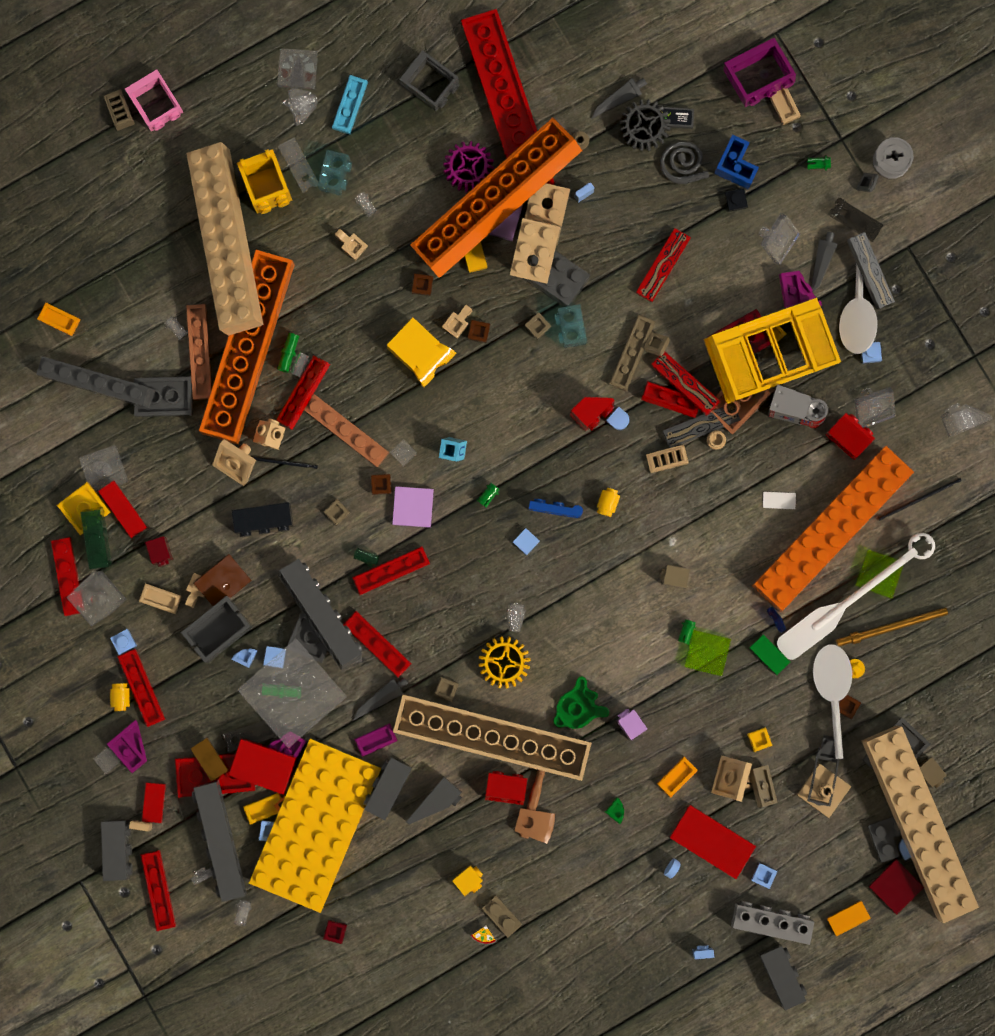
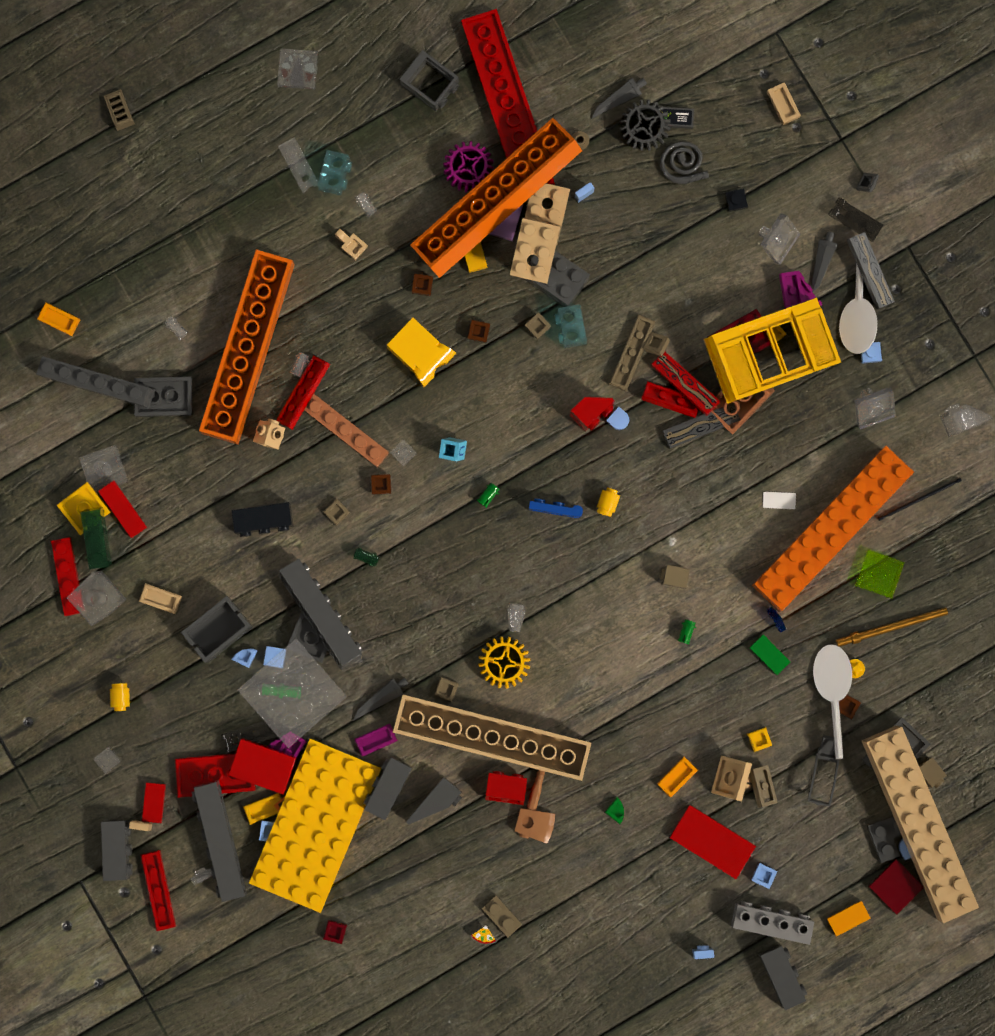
magenta wing [107,720,147,774] -> none
light blue plate [110,629,137,655] -> none
red tile [117,649,166,727] -> none
bright pink window [125,70,183,131] -> none
dark red brick [145,536,173,567] -> none
tan plate [185,573,205,608] -> none
tan brick [186,142,263,336] -> none
nougat plate [186,304,212,400] -> none
pearl gold tile [191,738,228,781] -> none
reddish brown piece [193,554,252,606] -> none
tan tile [212,439,256,486] -> none
clear pin [234,900,252,926] -> none
yellow container [237,149,292,214] -> none
black piece [251,456,318,469] -> none
green pin [277,333,300,373] -> none
clear brick [283,88,318,126] -> none
medium azure tile [332,75,368,135] -> none
red tile [343,611,412,678] -> none
red tile [352,547,430,595] -> none
lavender tile [392,487,434,528] -> none
tan plate [442,305,472,339] -> none
yellow brick [452,865,483,896] -> none
light blue tile [513,528,540,555] -> none
green tile [553,676,610,729] -> none
lavender brick [616,709,647,740] -> none
red tile [636,228,691,303] -> none
tan slope [646,445,688,473] -> none
light blue tile [664,858,681,879] -> none
clear neon green tile [684,630,731,677] -> none
tan plate [707,430,726,450] -> none
blue brick [714,134,759,190] -> none
magenta window [724,38,796,107] -> none
light grey piece [768,384,828,428] -> none
white piece [777,533,935,660] -> none
tan tile [797,764,851,818] -> none
green pin [807,155,831,171] -> none
red slope [825,413,875,460] -> none
light grey piece [873,137,914,179] -> none

